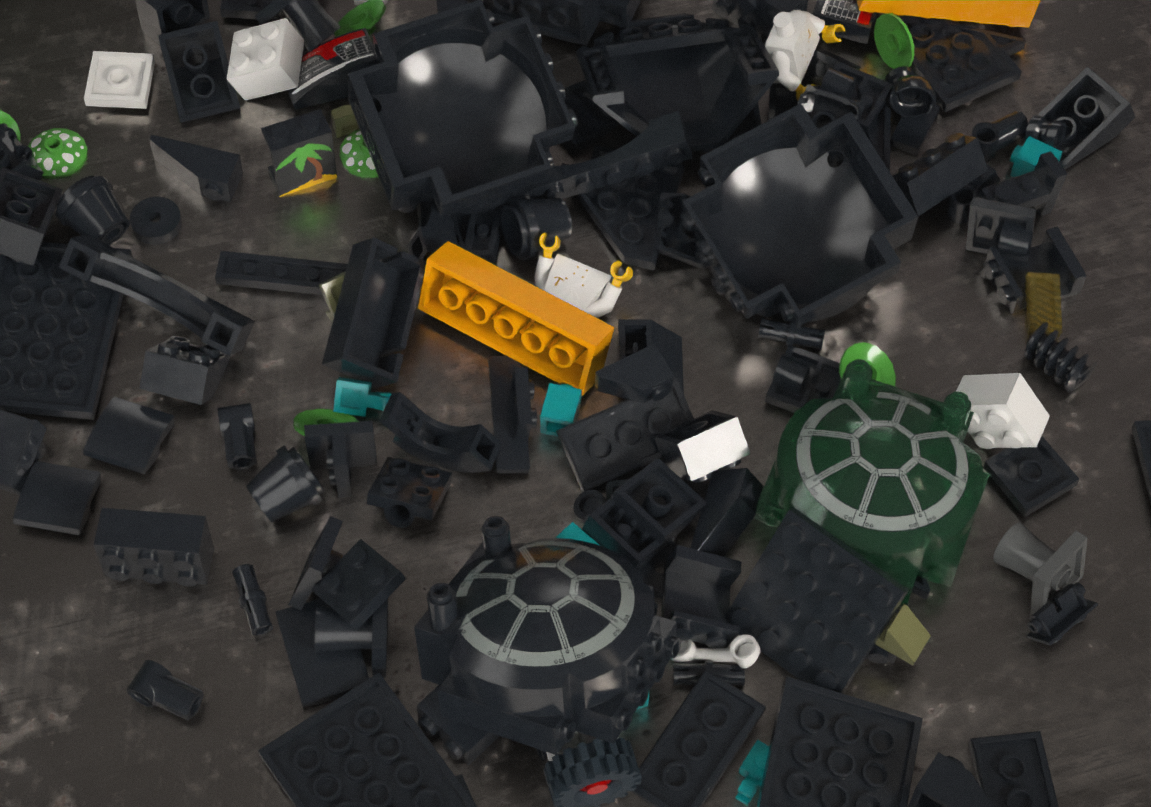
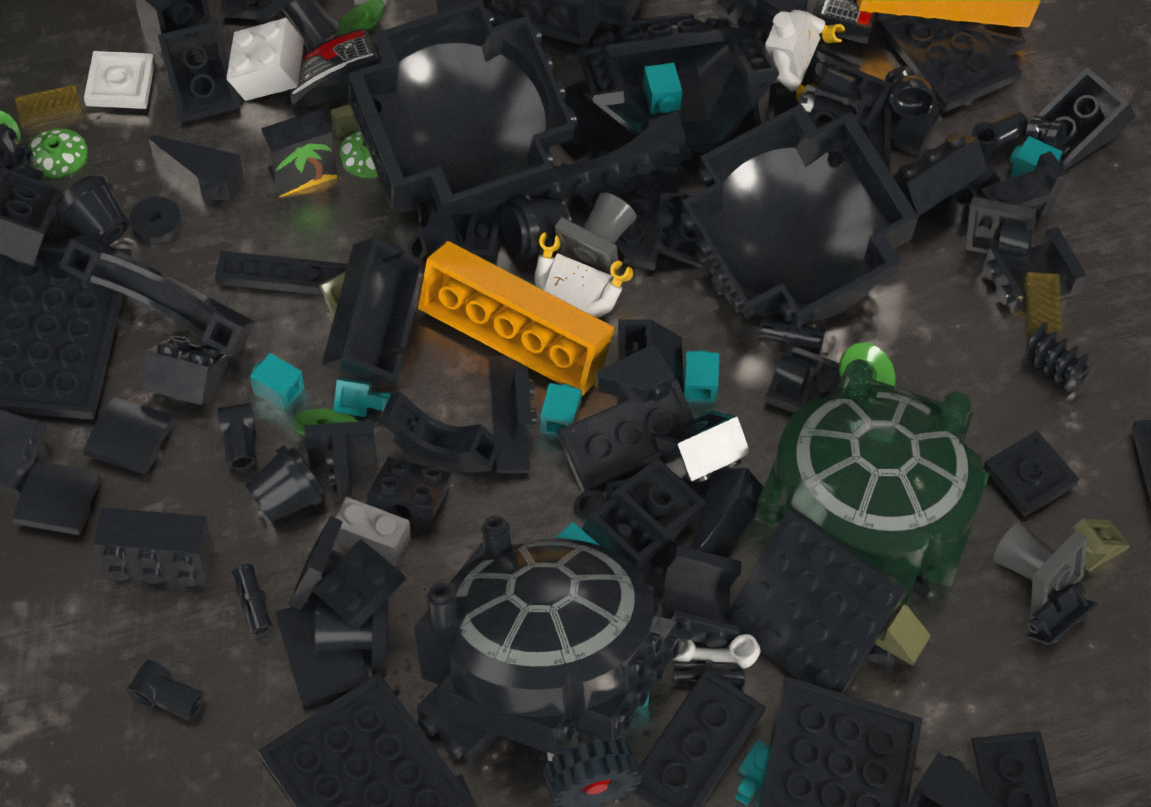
bright green dish [874,13,914,69] -> none
white brick [950,373,1050,449] -> none
none -> clear yellow tile [15,85,82,127]
none -> teal brick [250,353,305,412]
none -> light grey brick [335,497,411,567]
none -> dark grey plant [555,193,637,280]
none -> teal brick [643,63,682,114]
none -> teal brick [684,350,719,404]
none -> olive slope [1073,518,1131,570]

